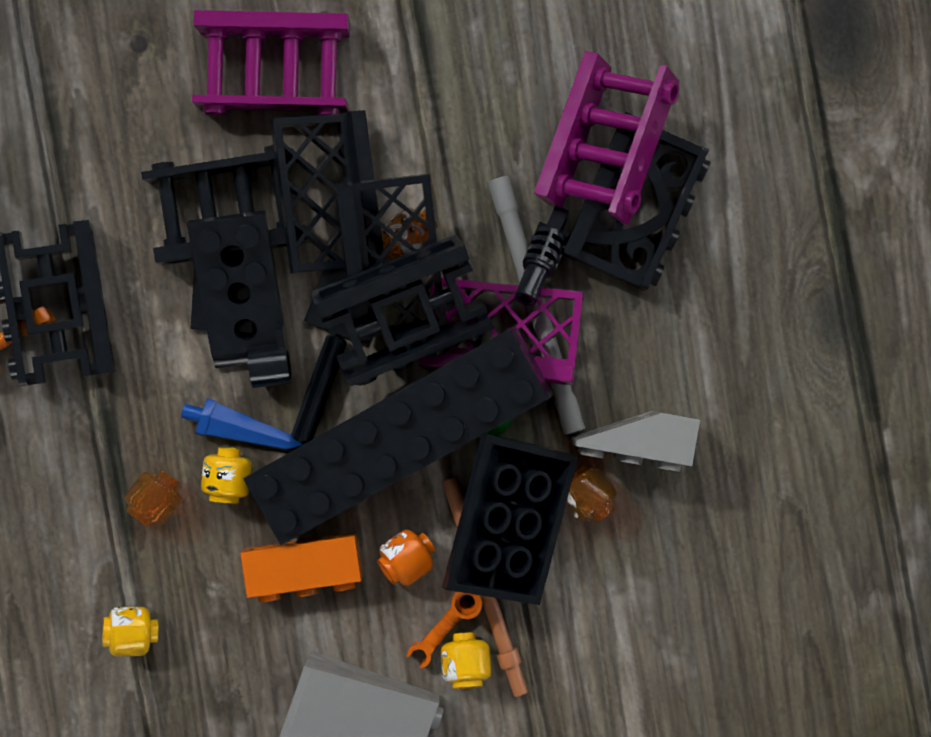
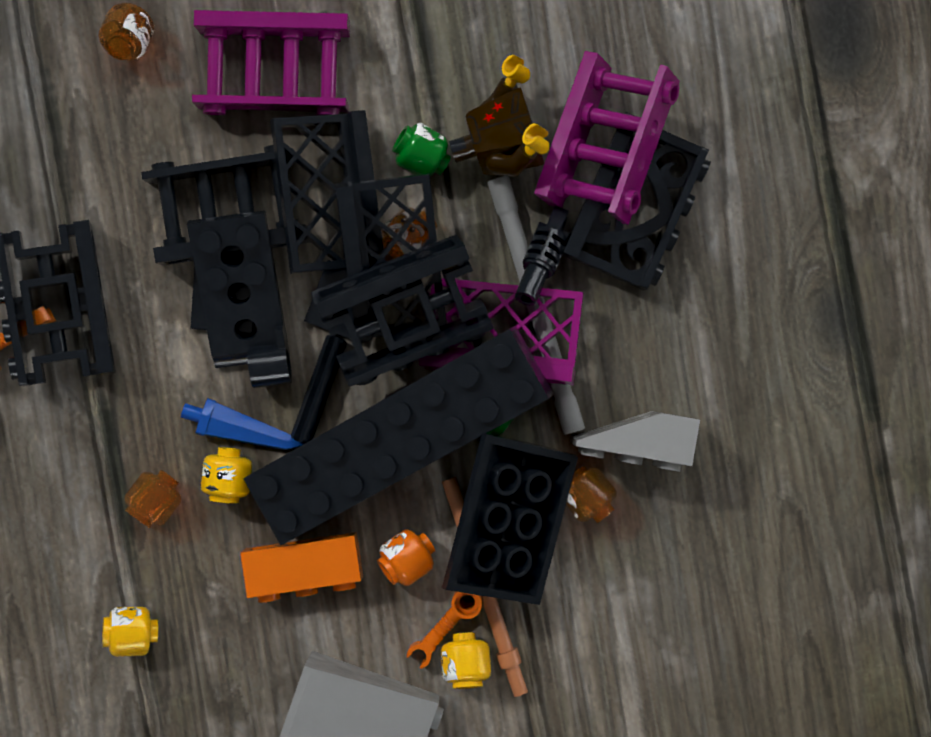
none -> clear orange head [98,3,154,61]
none -> green head [392,123,451,177]
none -> dark brown torso [449,55,549,177]

